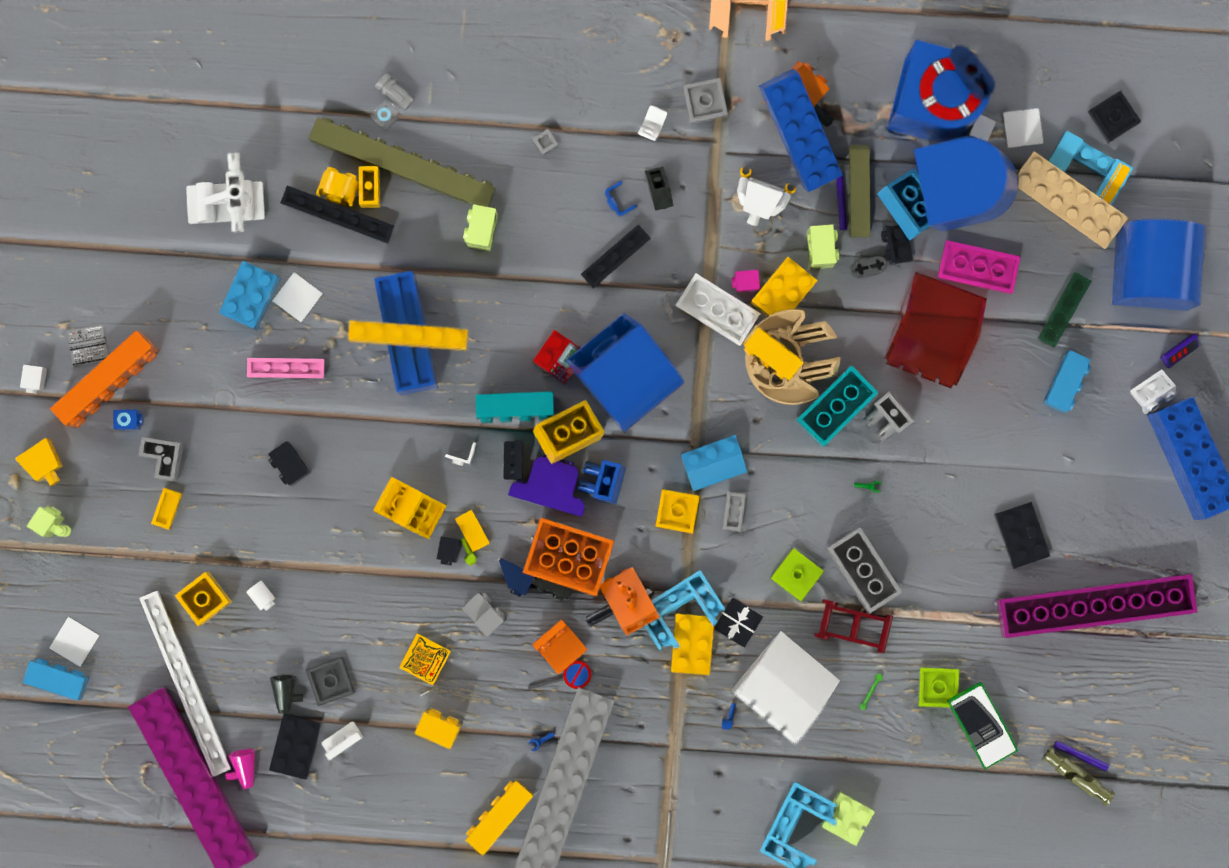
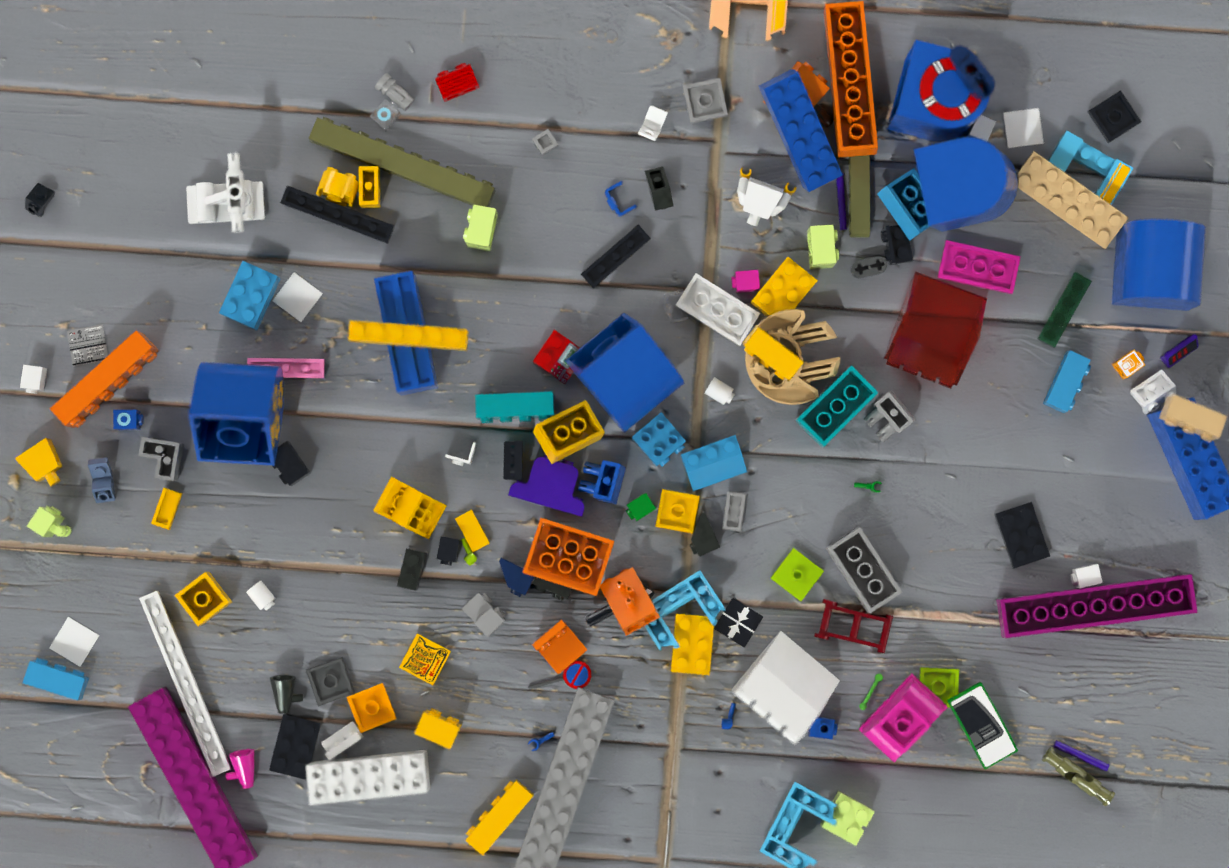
none -> black bracket [25,183,55,217]
none -> sand blue slope [88,457,115,503]
none -> blue brick [188,362,284,466]
none -> white brick [306,750,431,805]
none -> light orange plate [346,683,397,733]
none -> pearl dark grey brick [397,549,427,591]
none -> red brick [435,63,479,102]
none -> green brick [625,493,656,521]
none -> dark azure brick [632,412,686,467]
none -> pearl dark grey slope [689,512,720,557]
none -> white brick [705,377,735,405]
none -> blue brick [808,717,838,740]
none -> orange brick [824,1,878,158]
none -> dark pink container [859,673,948,762]
none -> white brick [1070,564,1103,588]
none -> light orange brick [1112,349,1145,379]
none -> tan brick [1159,394,1227,441]

